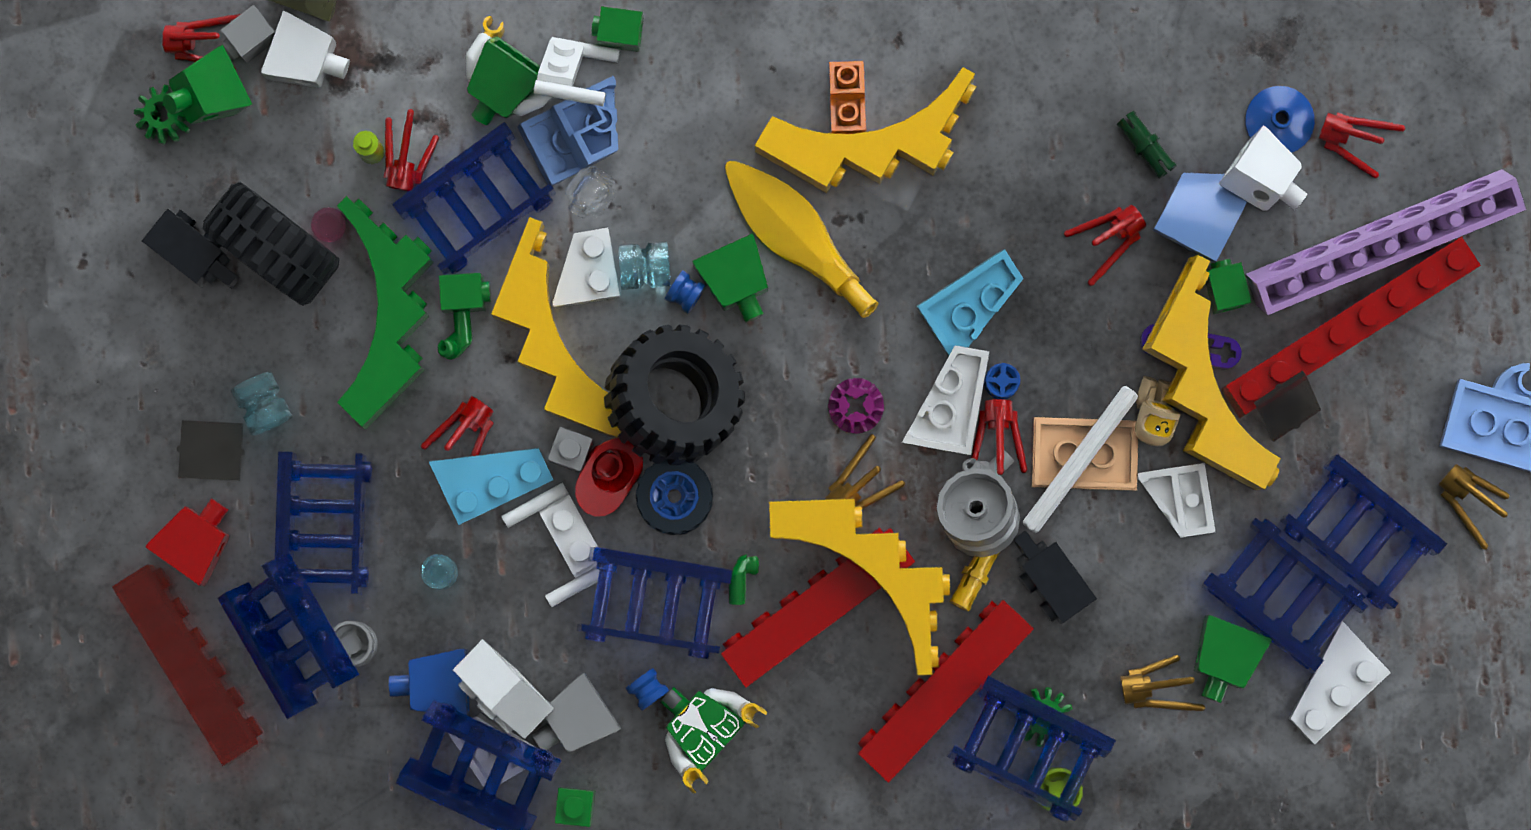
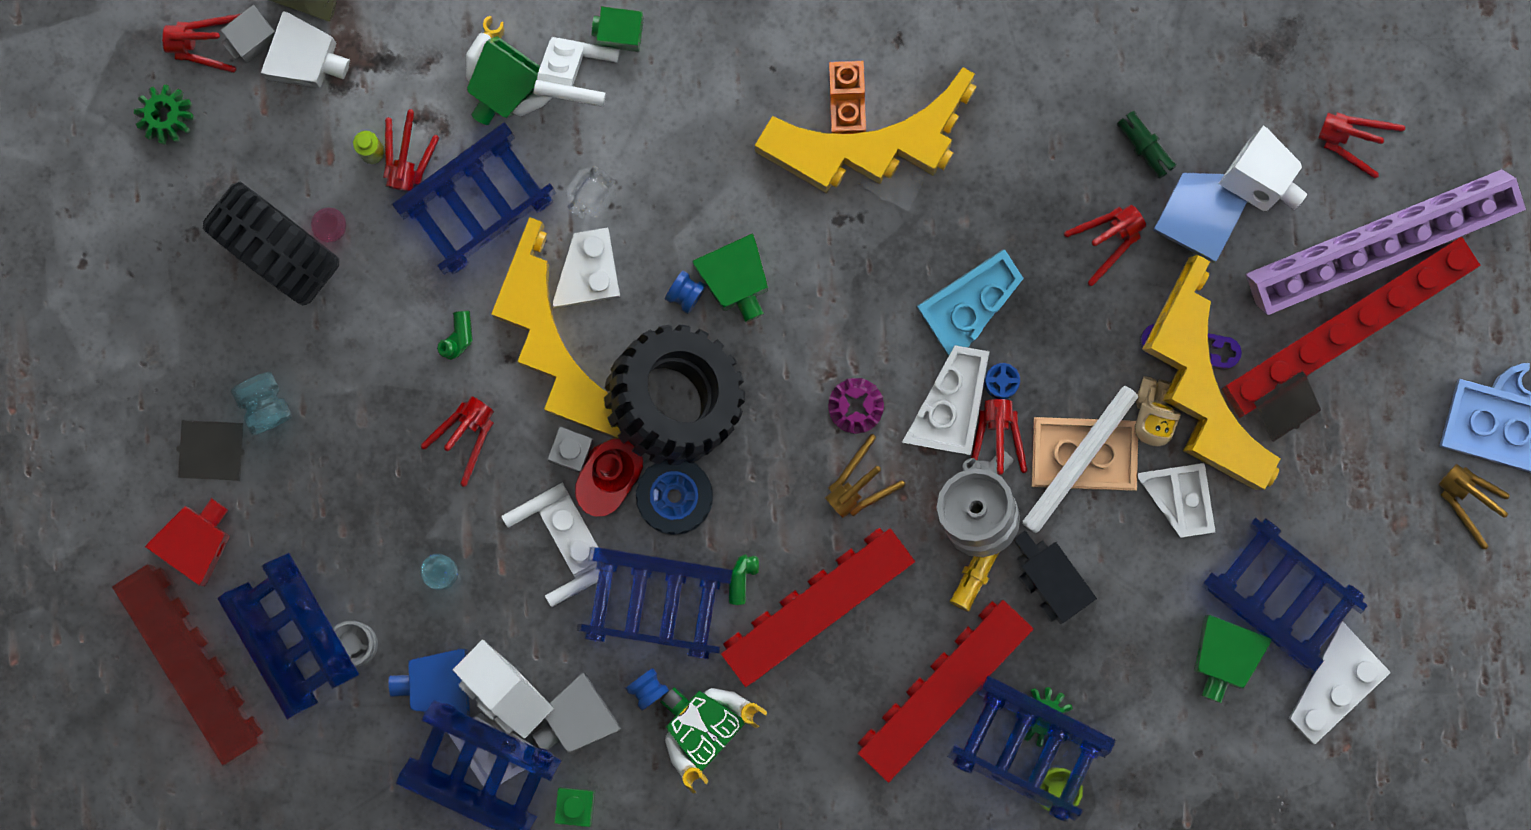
black hinge [142,208,240,289] -> none
green torso [163,45,252,124] -> none
clear blue fence [273,451,372,595] -> none
green arch [337,196,434,429] -> none
medium azure wing [429,448,554,525] -> none
green brick [439,273,491,314] -> none
medium blue slope [517,76,618,188] -> none
clear light blue wheel [619,242,671,290] -> none
yellow animal [725,161,879,318] -> none
yellow arch [769,499,950,675] -> none
pearl gold plant [1121,655,1205,711] -> none
green brick [1206,259,1252,315] -> none
blue dish [1245,86,1315,153] -> none
clear blue fence [1280,454,1447,610] -> none

